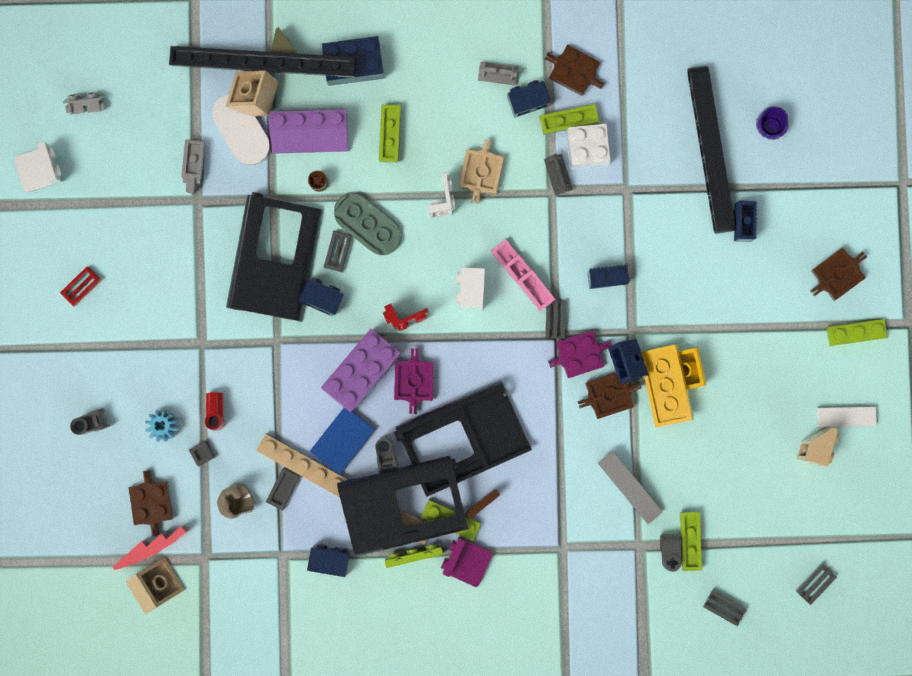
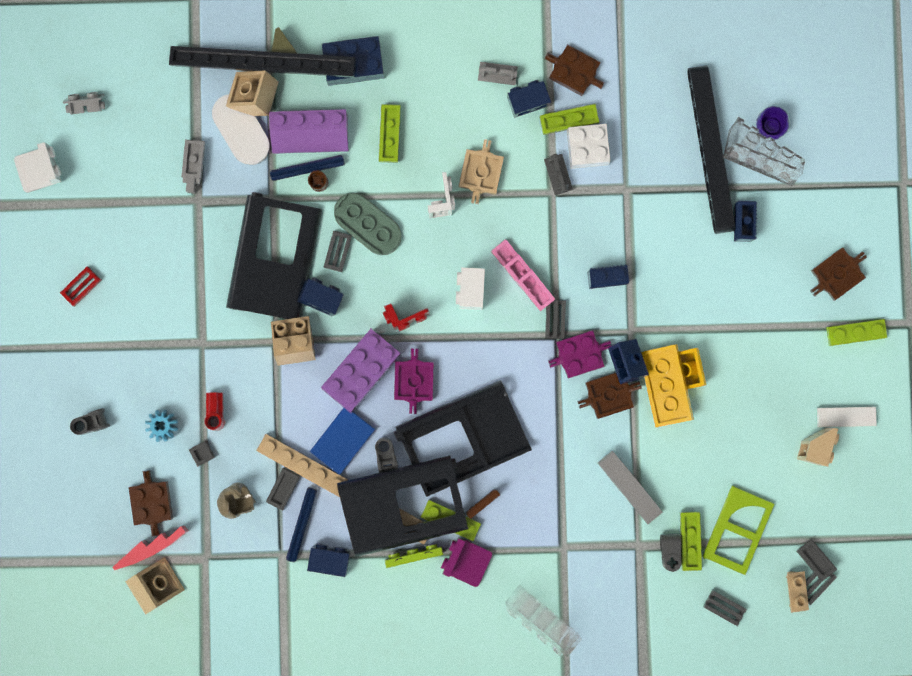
none -> dark blue axle [270,155,344,181]
none -> tan slope [271,316,316,366]
none -> dark blue axle [286,487,317,562]
none -> clear brick [505,585,582,657]
none -> lime window [702,486,774,575]
none -> clear wedge [723,117,805,186]
none -> tan hinge [786,571,809,613]
none -> dark grey tile [796,539,837,582]

